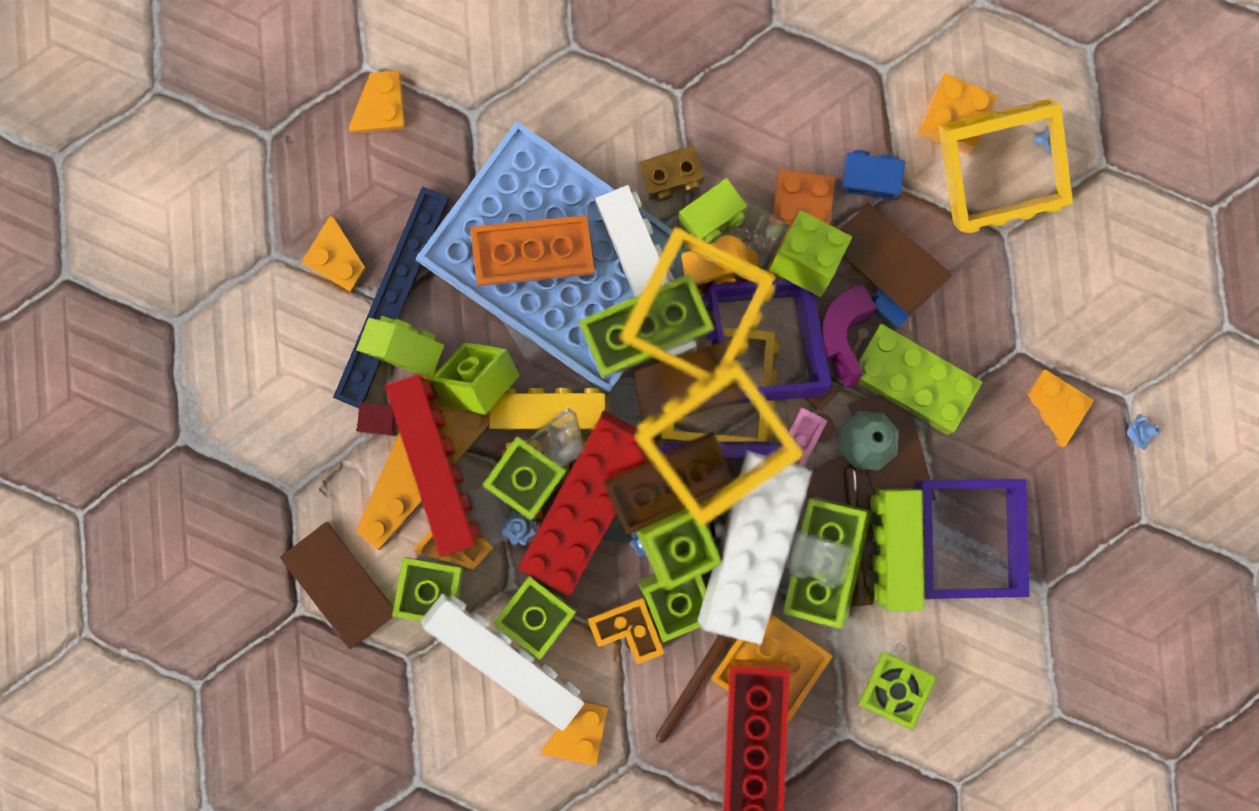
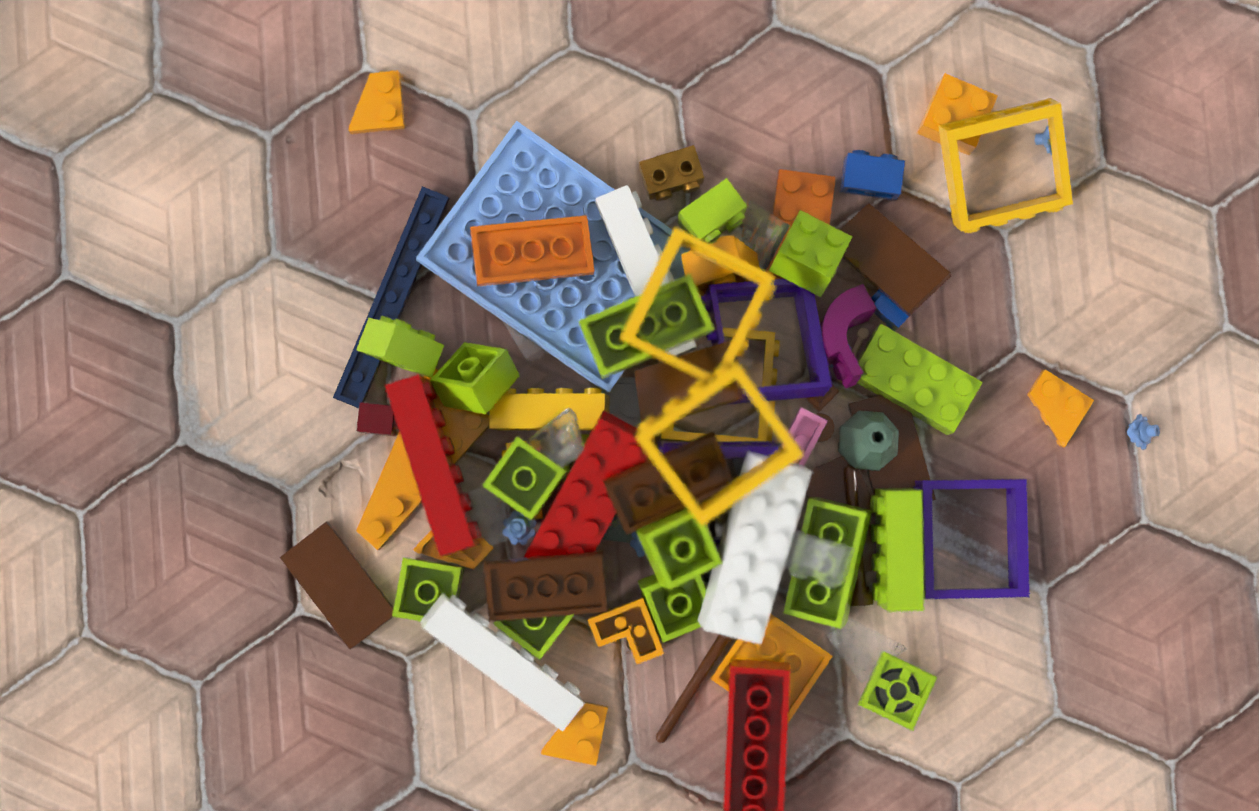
light orange wing [301,216,367,293] -> none
none -> reddish brown tile [483,551,608,622]

